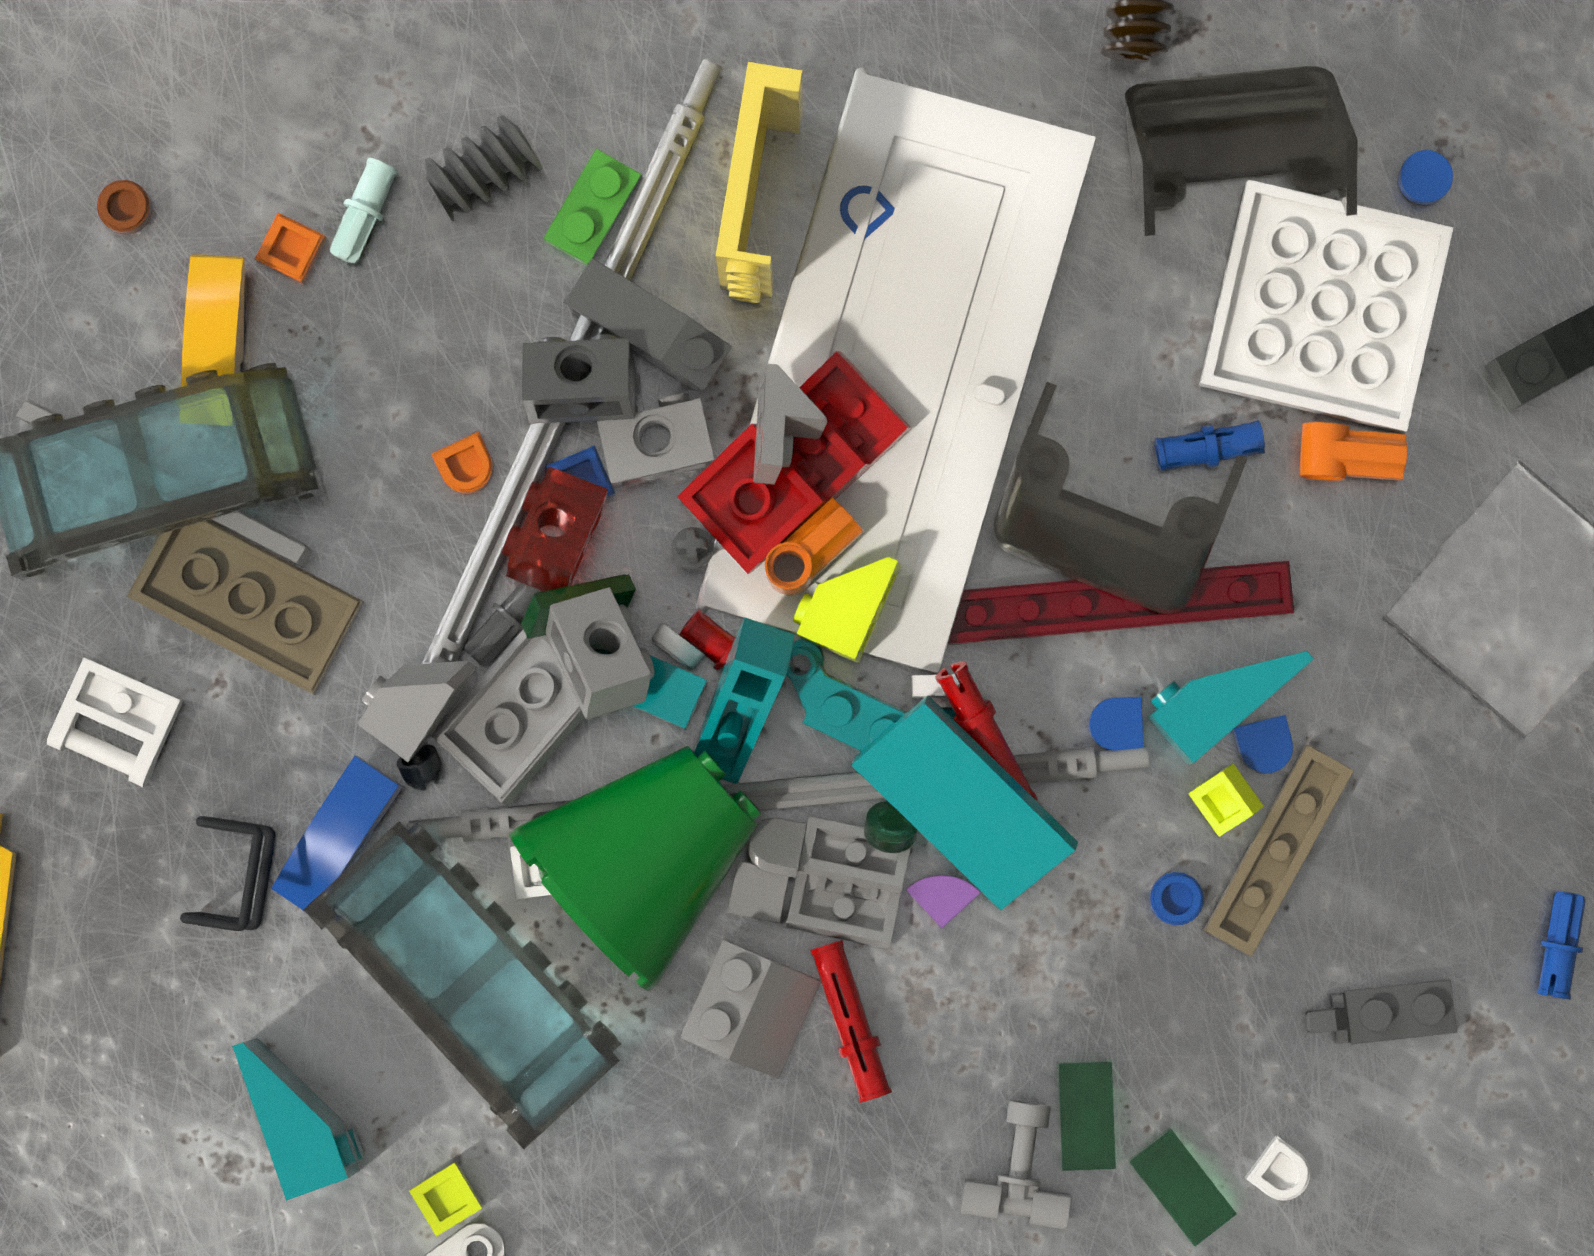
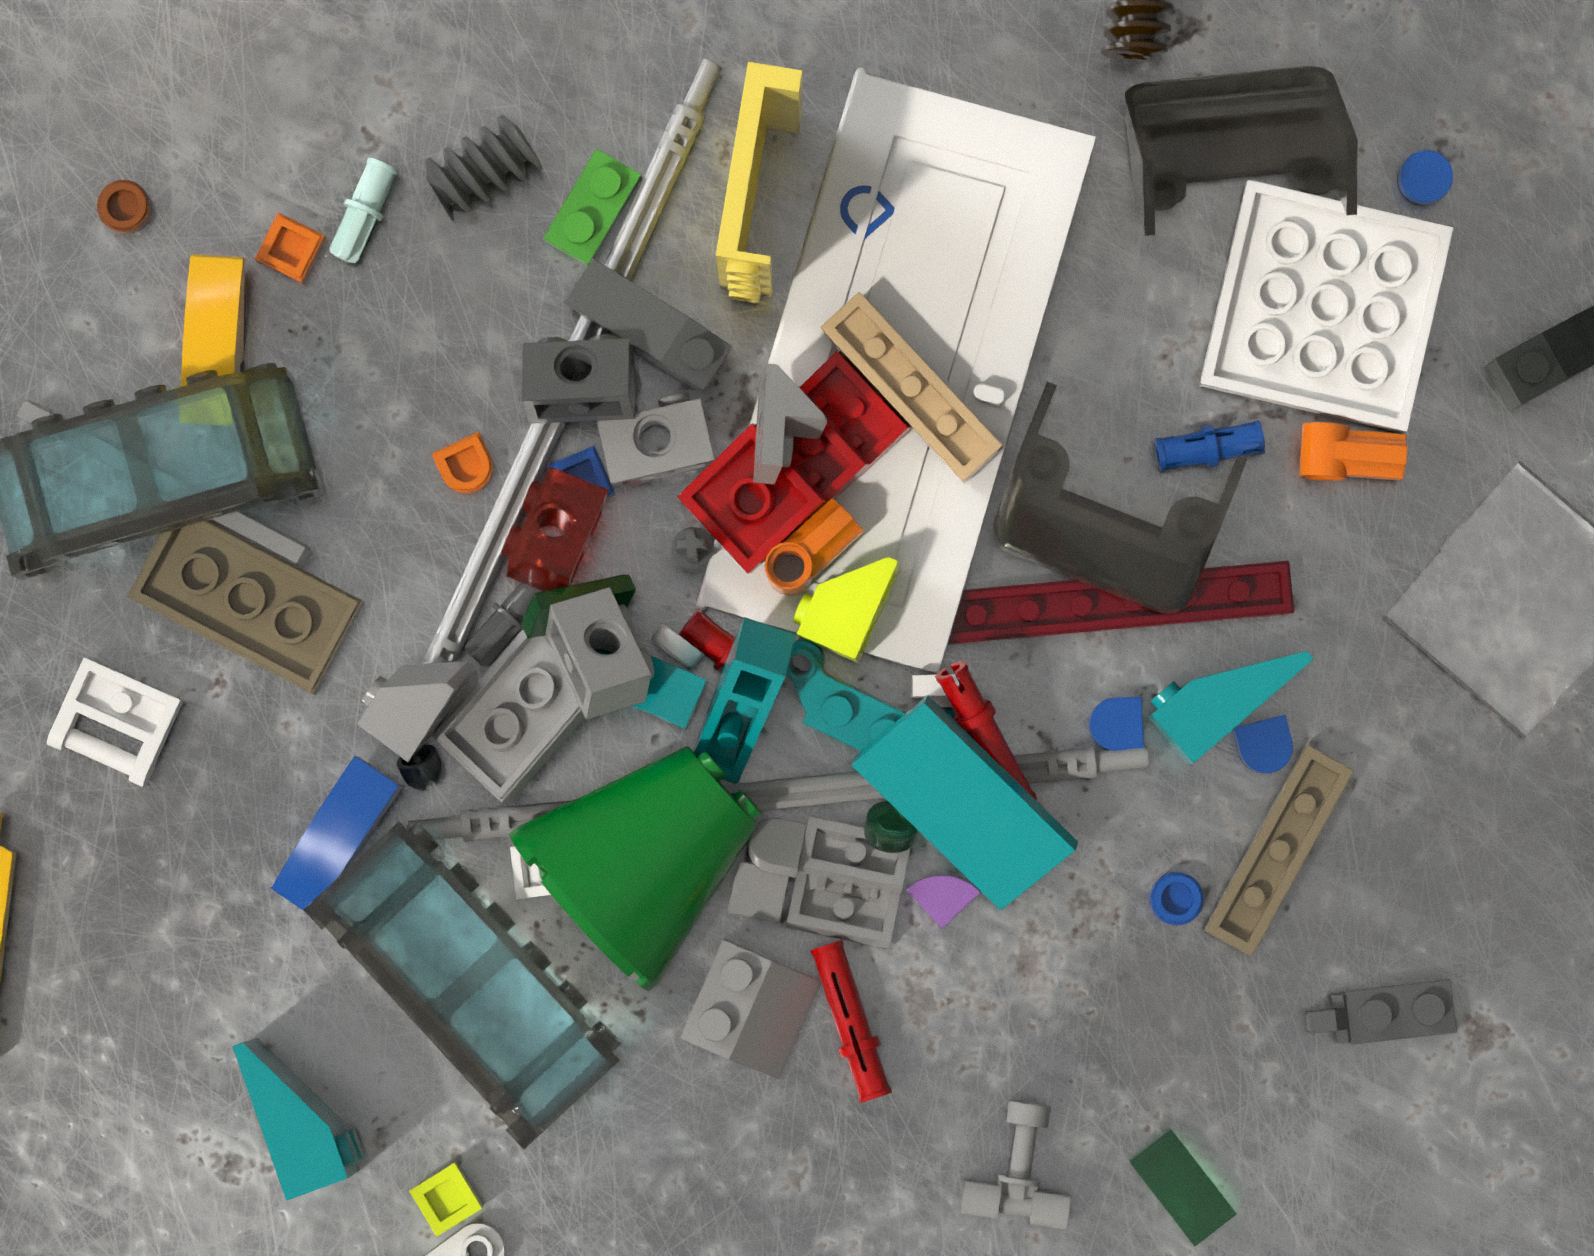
black piece [180,816,275,931] -> none
clear green tile [1057,1061,1116,1171] -> none
neon yellow plate [1188,763,1264,837] -> none
white tile [1245,1135,1310,1201] -> none
blue axle [1536,891,1586,1000] -> none
none -> tan plate [820,292,1003,484]

